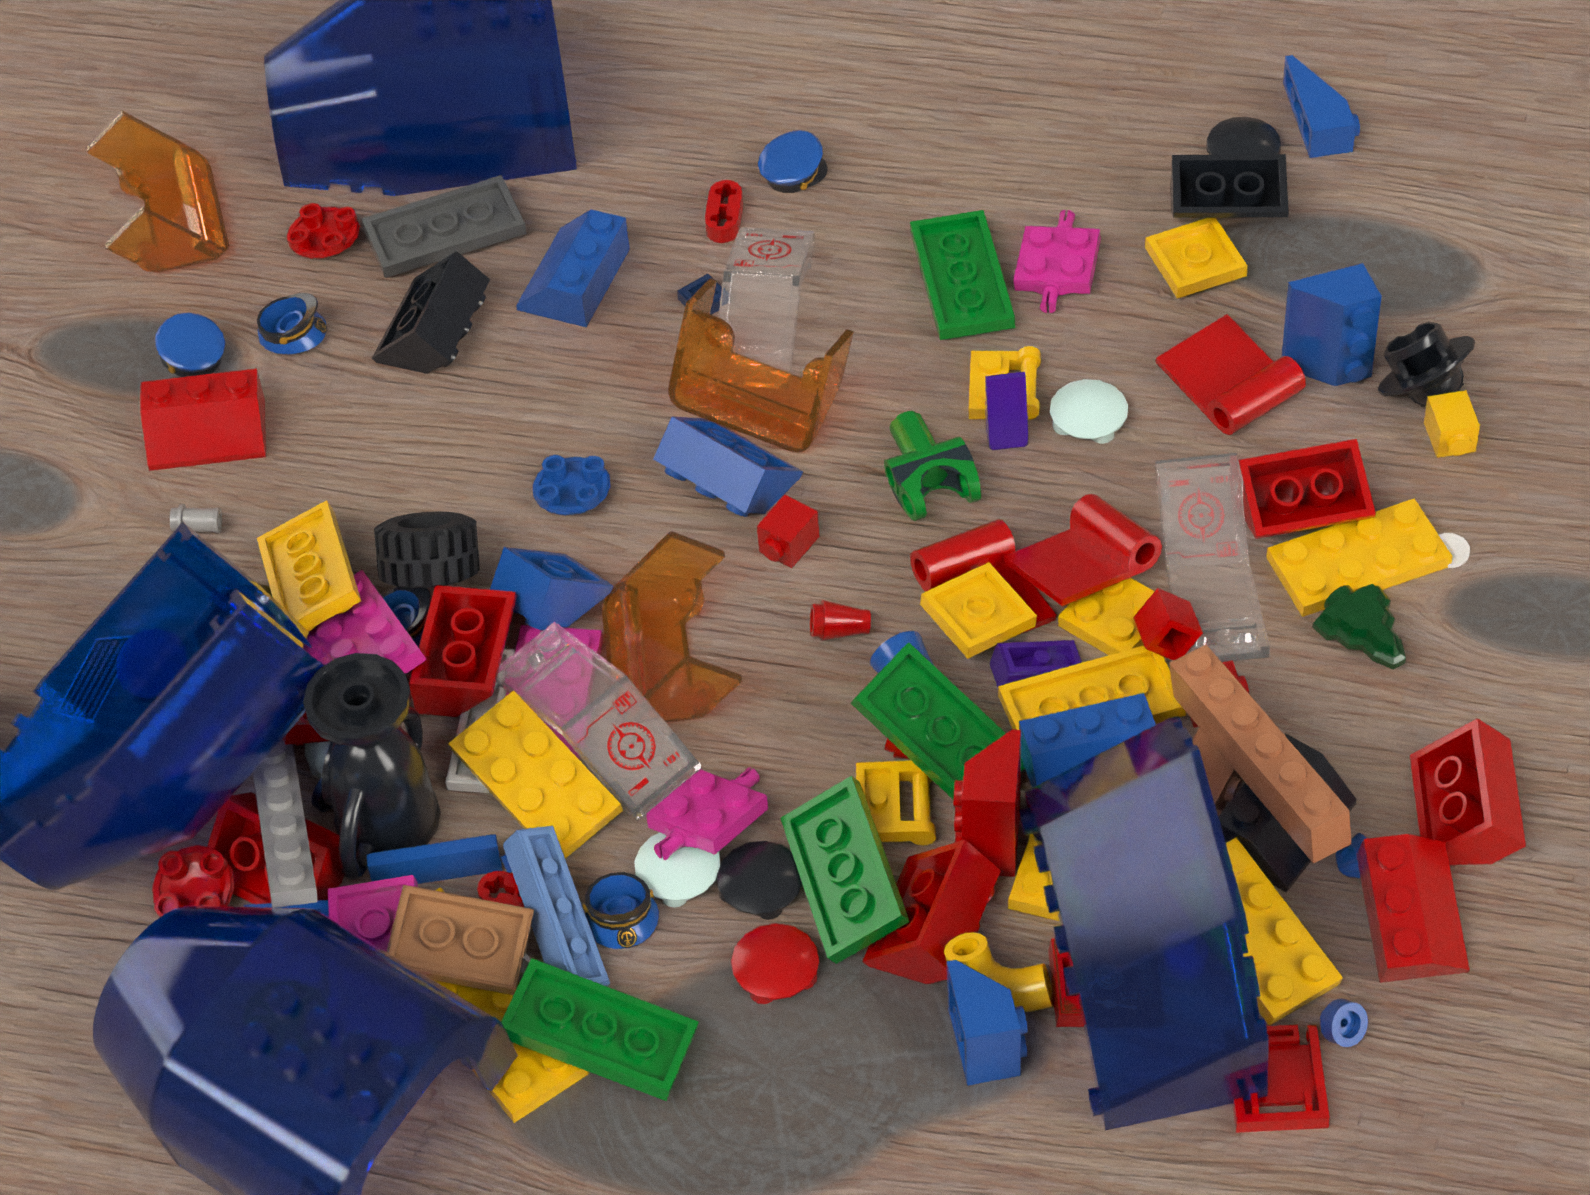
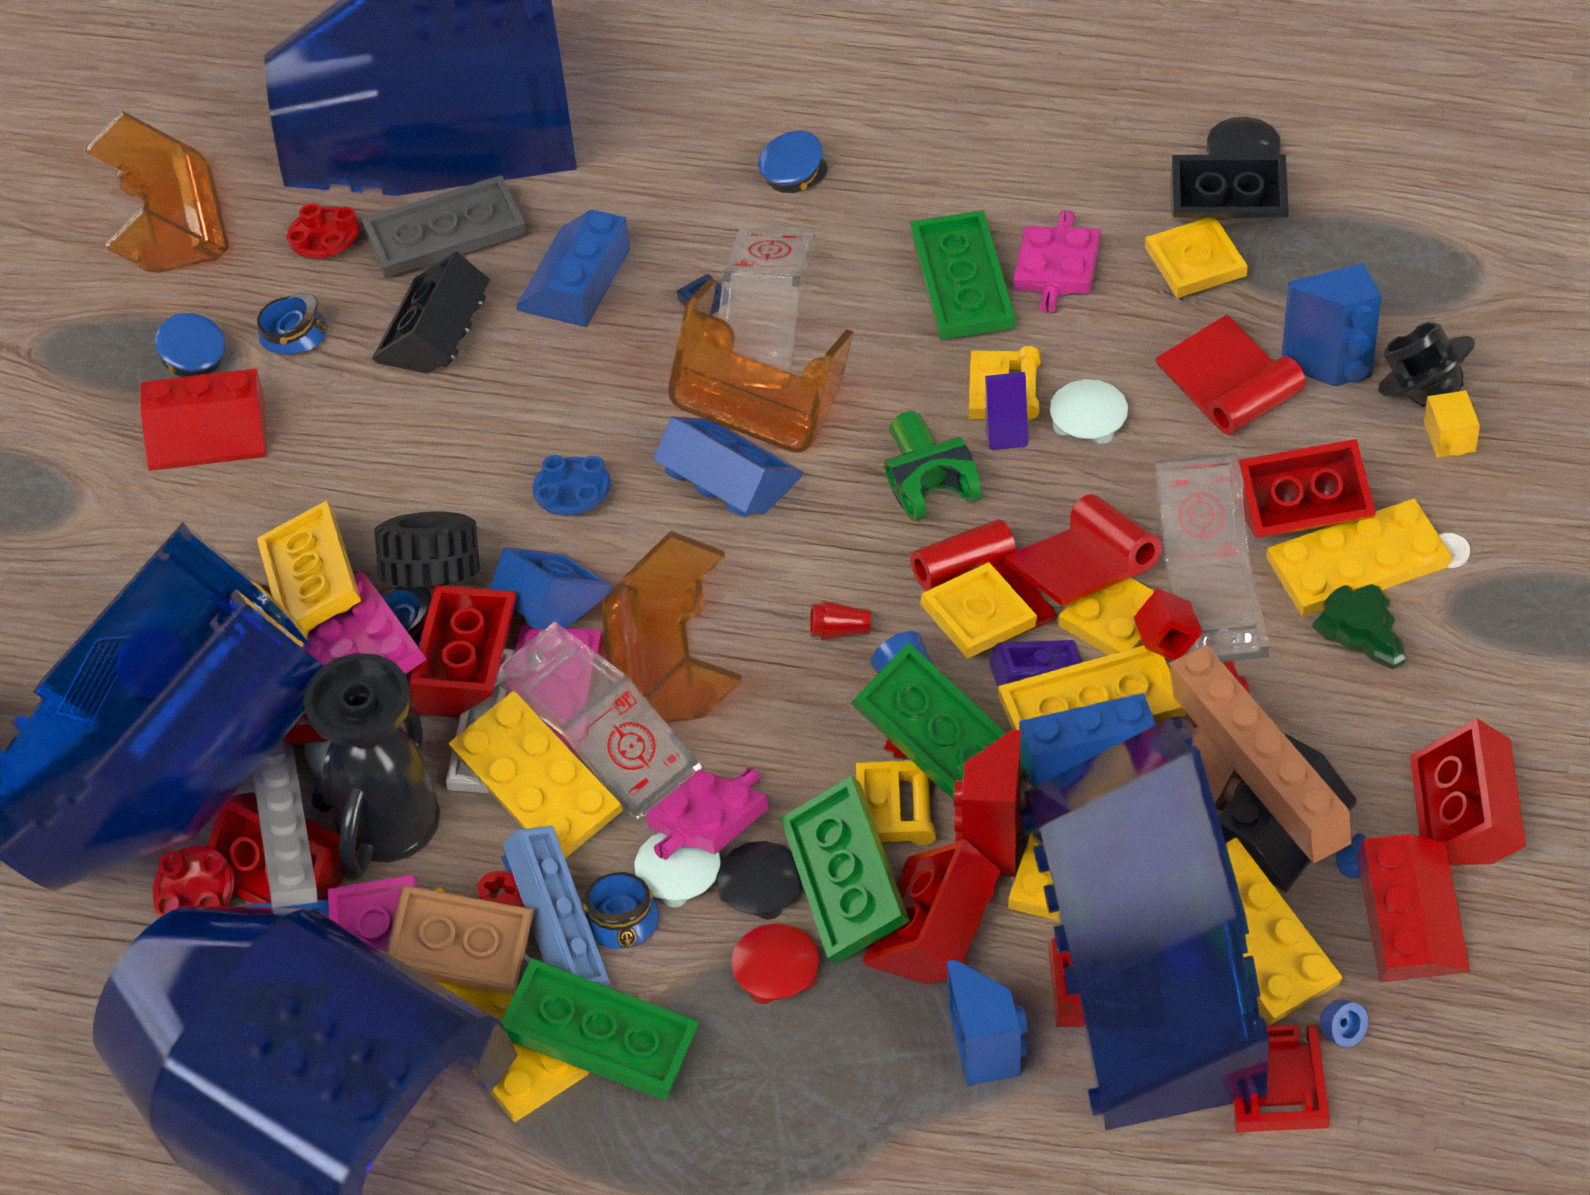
light grey pin [170,504,222,535] -> none
blue tile [367,834,503,884] -> none
red beam [705,180,743,243] -> none
red brick [757,494,820,568] -> none
yellow cylinder [944,932,1054,1012] -> none
blue slope [1283,55,1360,158] -> none

